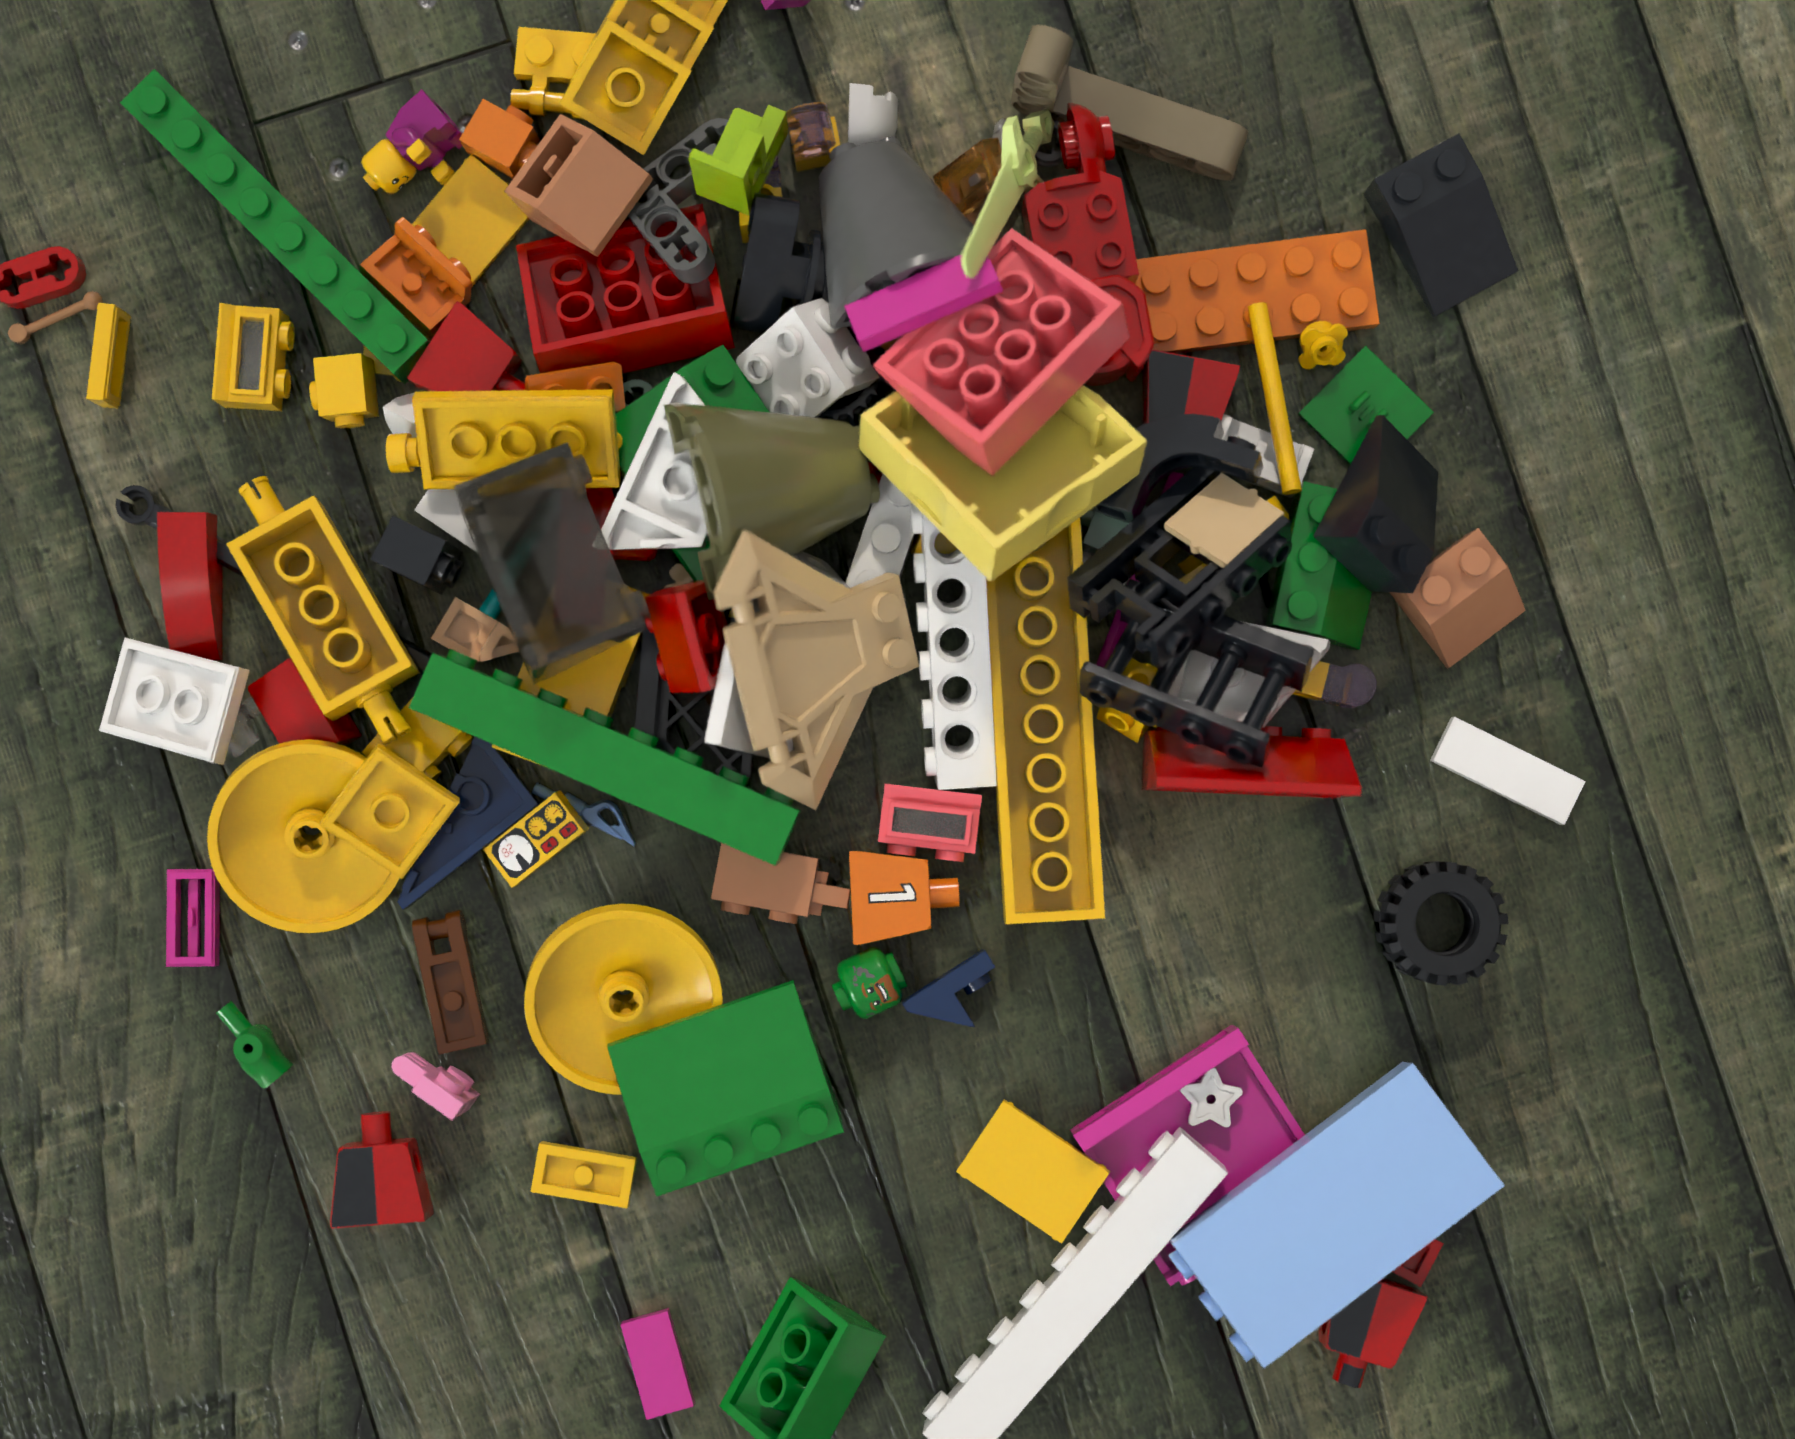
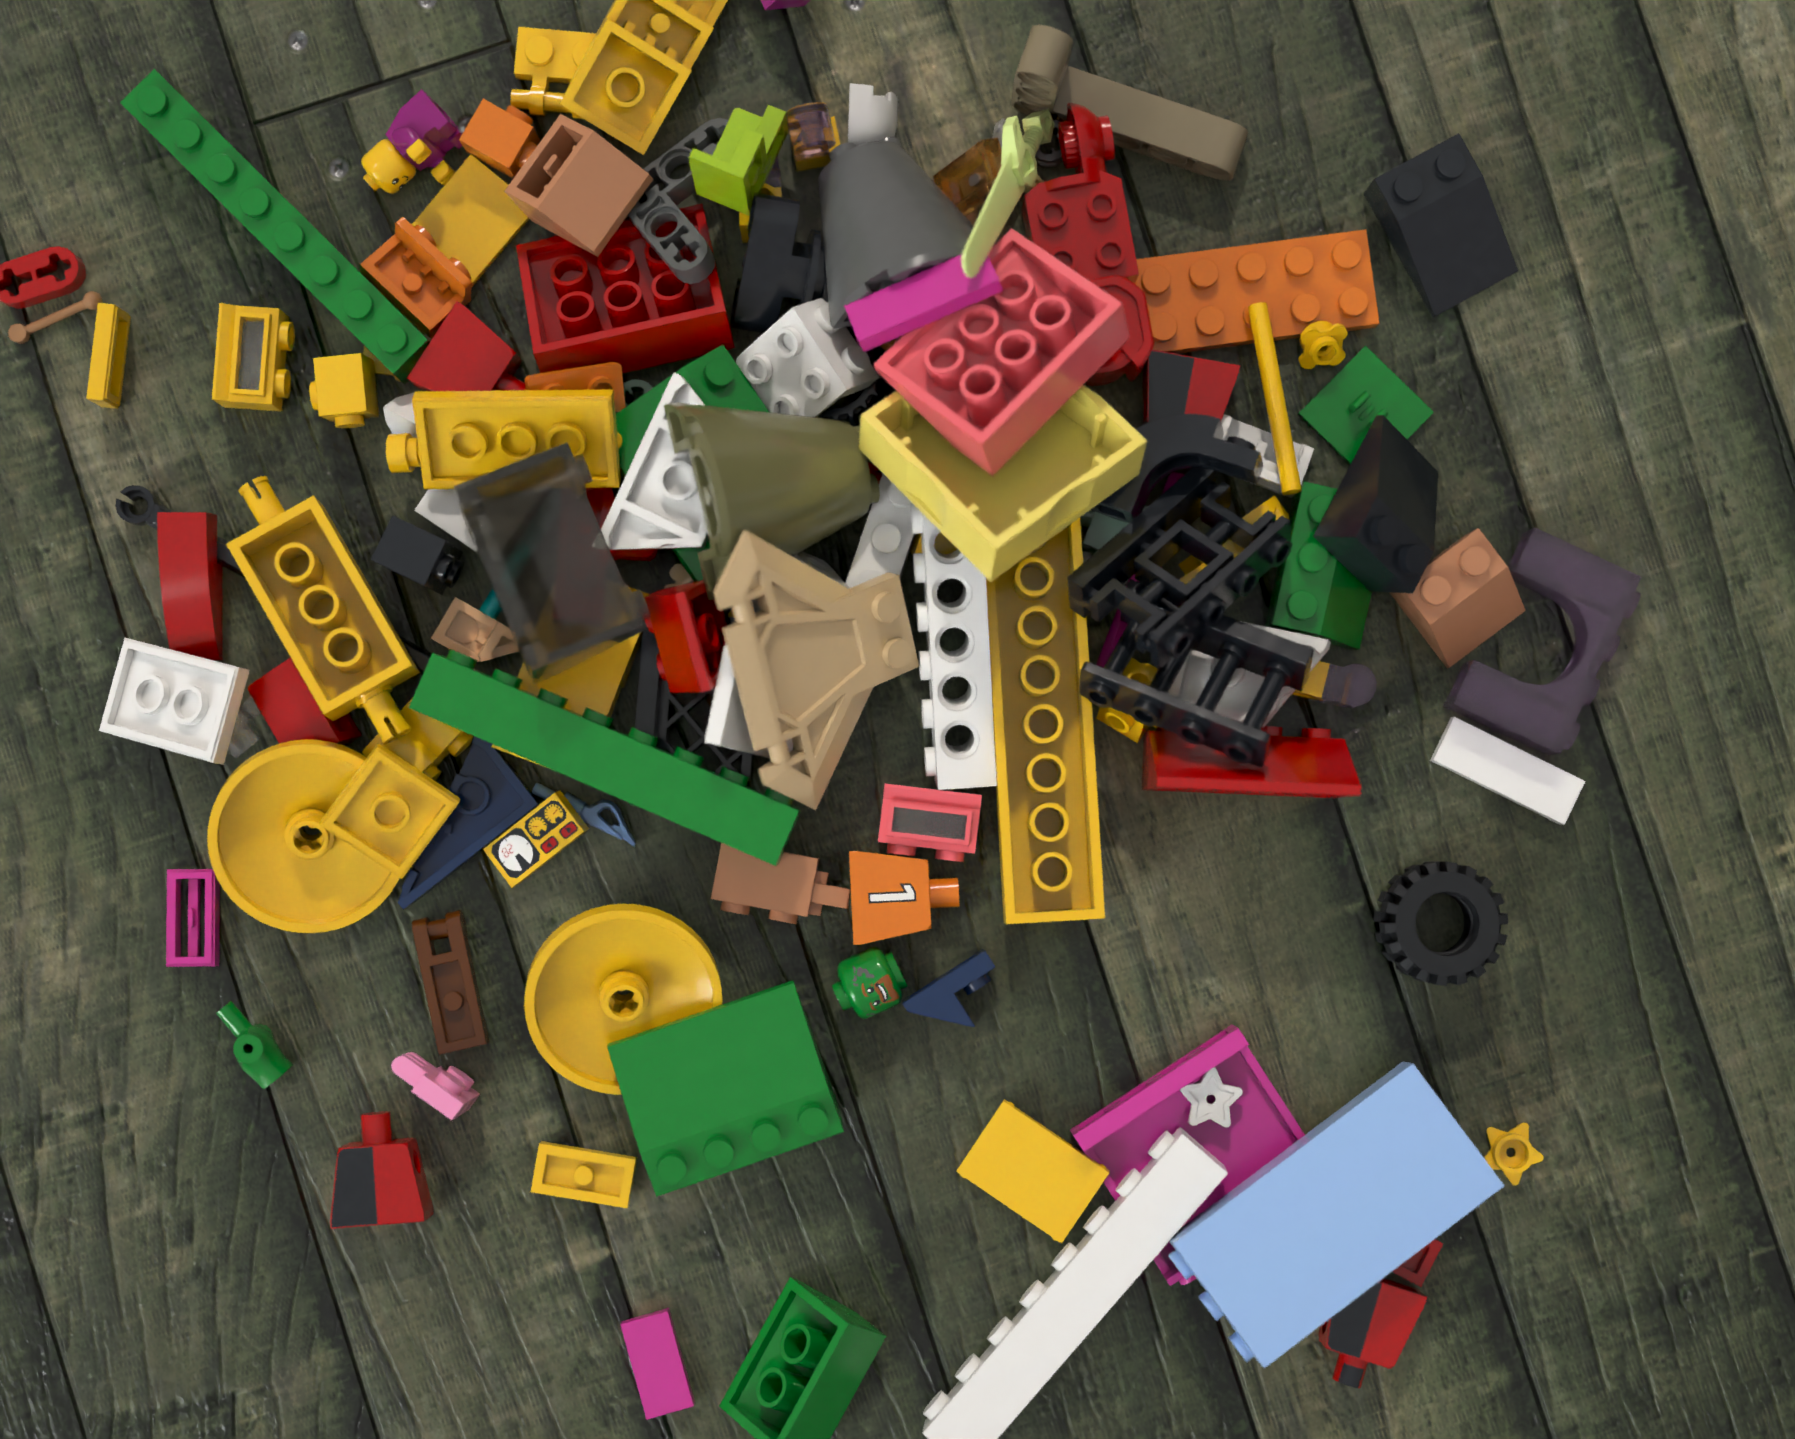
tan piece [1164,473,1284,568] -> none
none -> clear purple arch [1443,528,1642,756]
none -> yellow plate [1484,1122,1544,1186]

